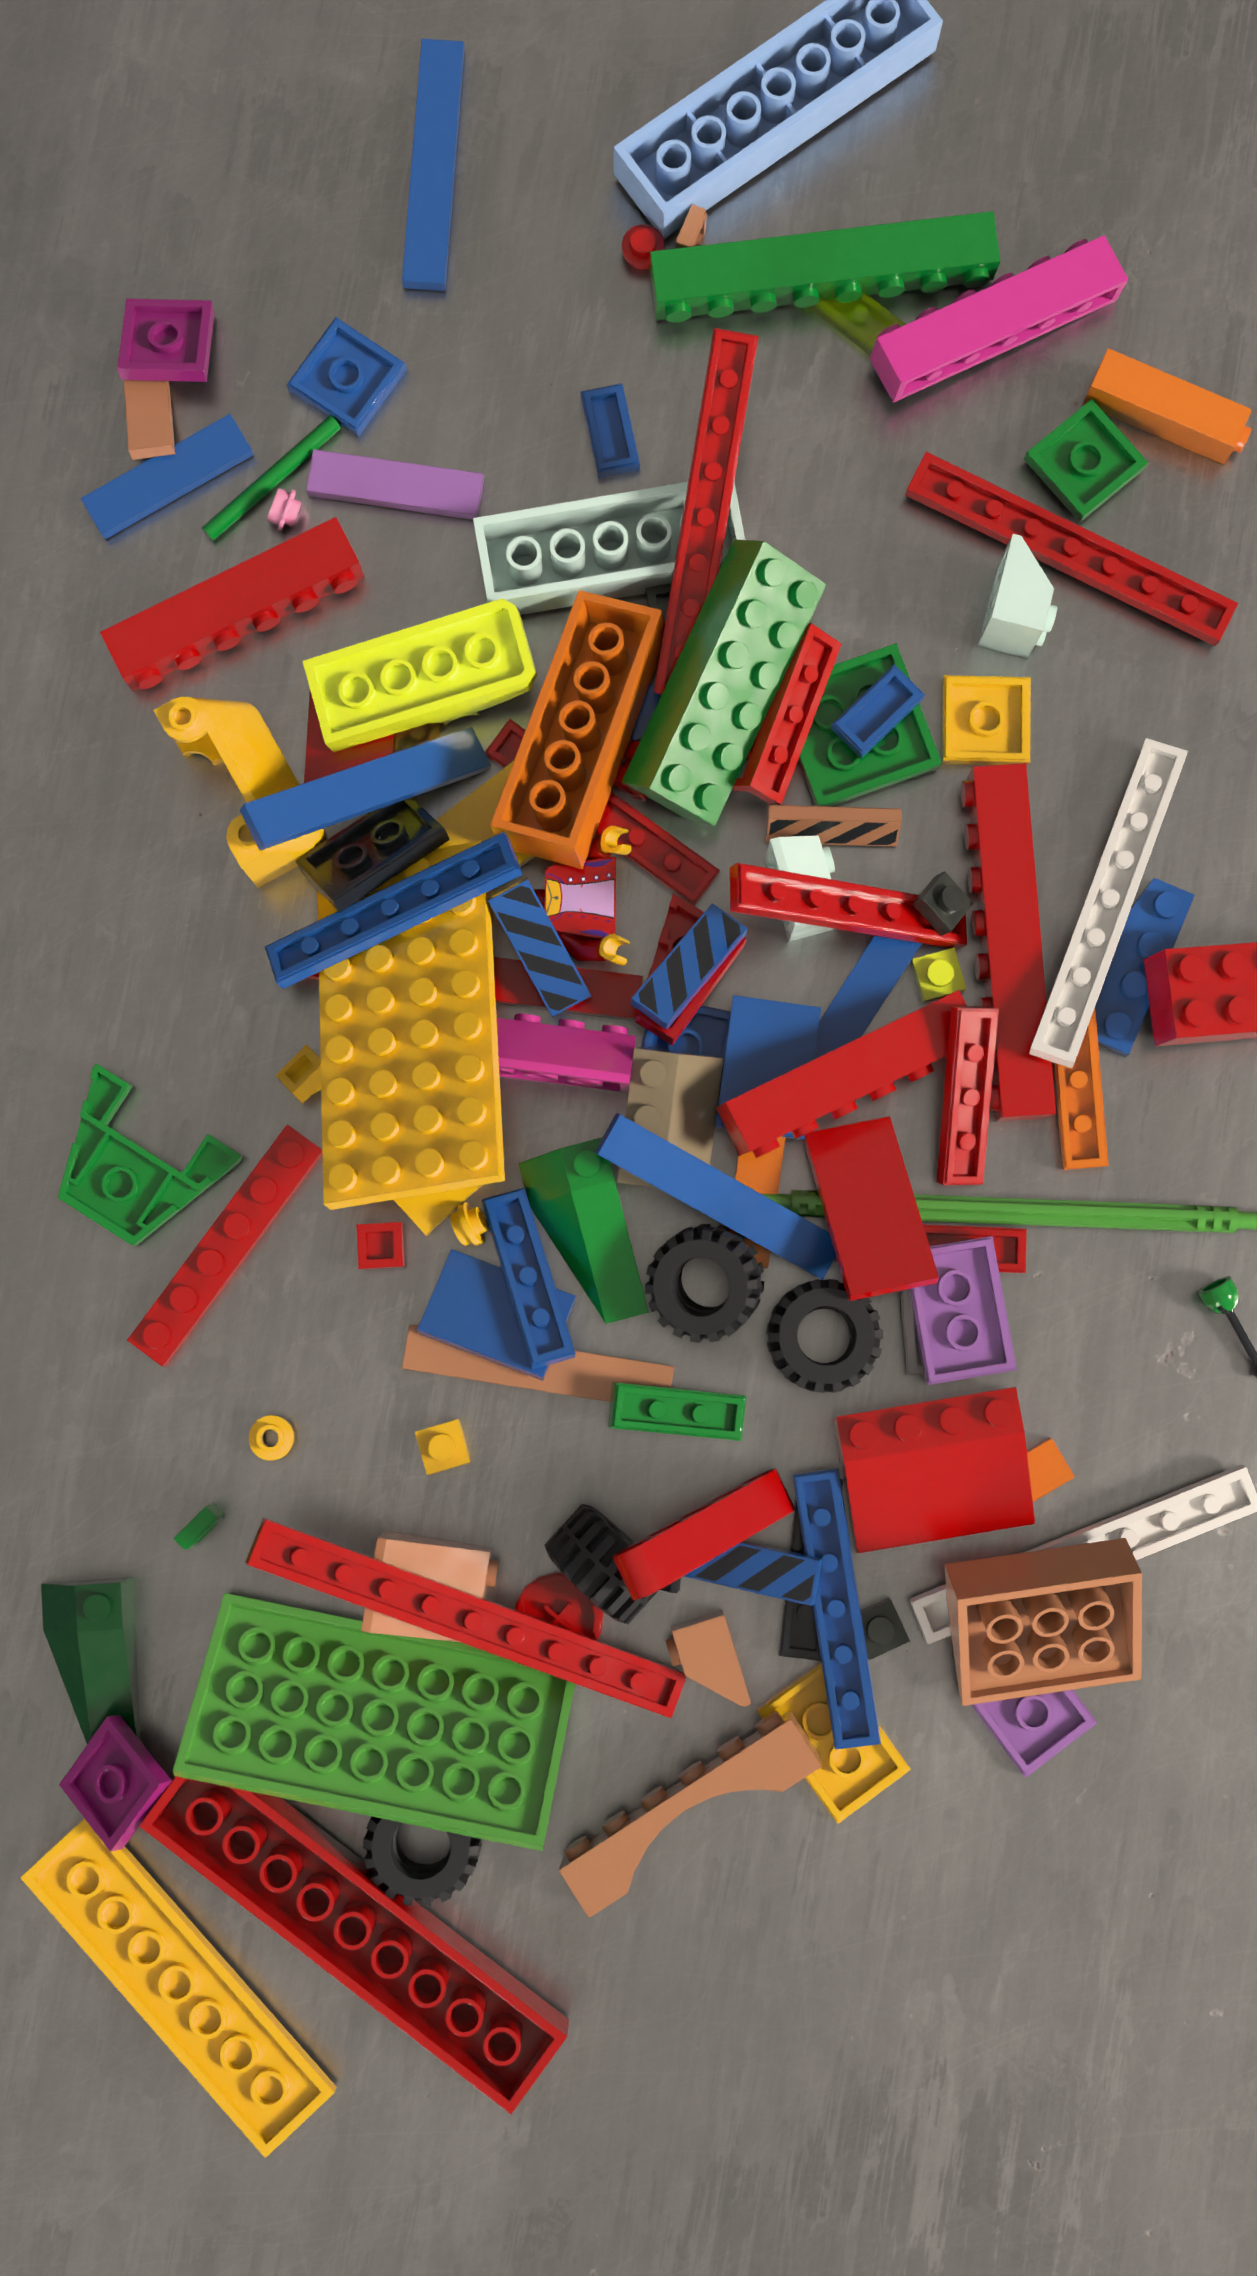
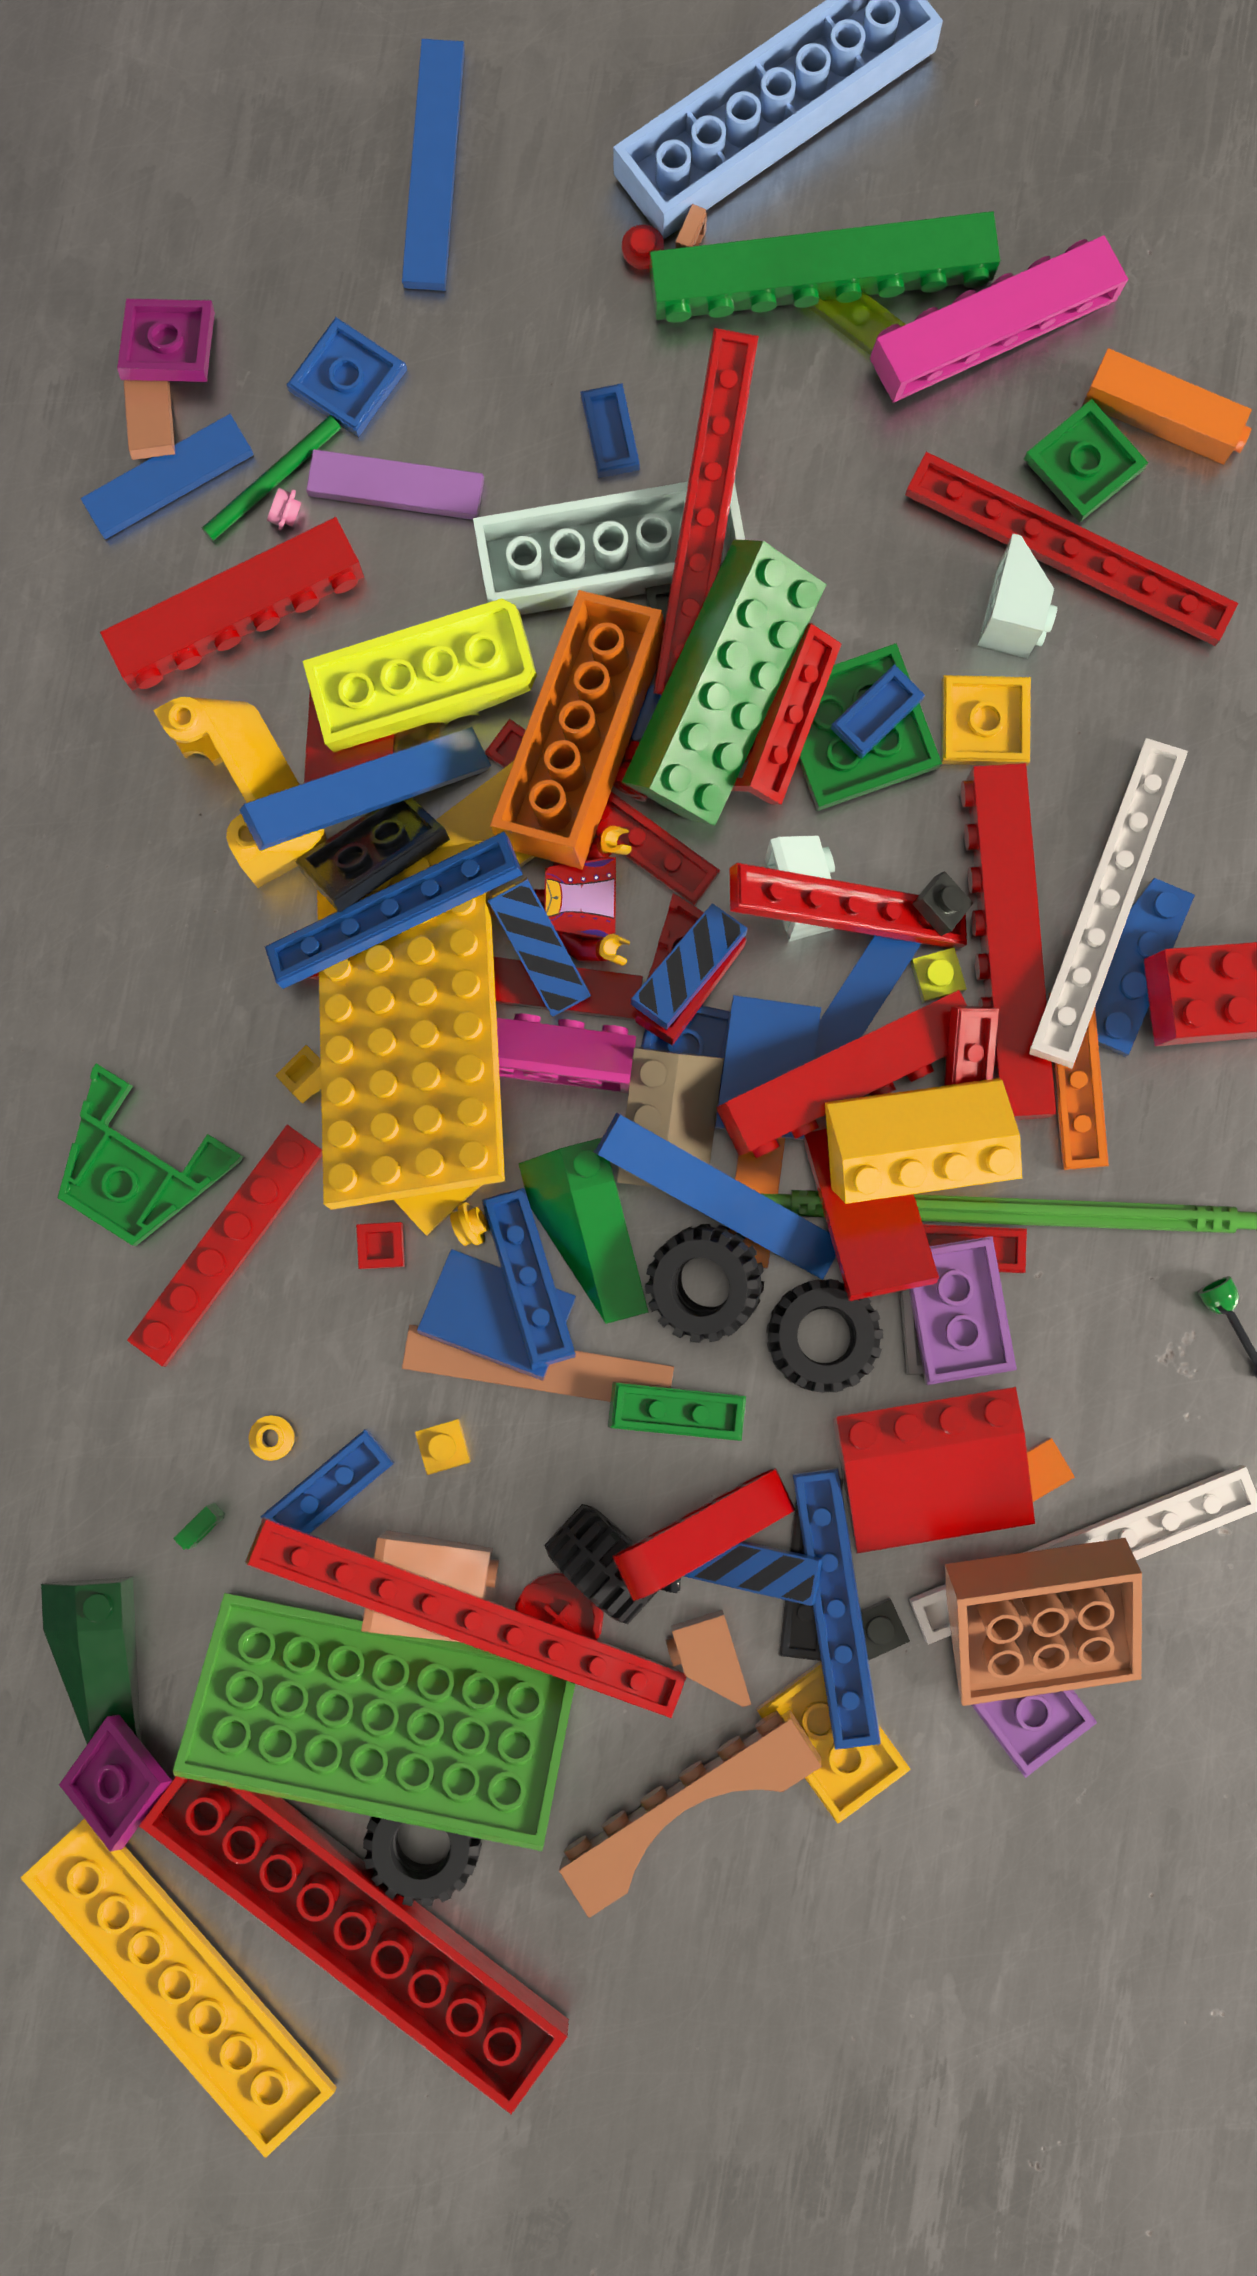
nougat tile [766,805,902,847] -> none
none -> blue tile [260,1429,394,1534]
none -> yellow slope [825,1078,1022,1204]

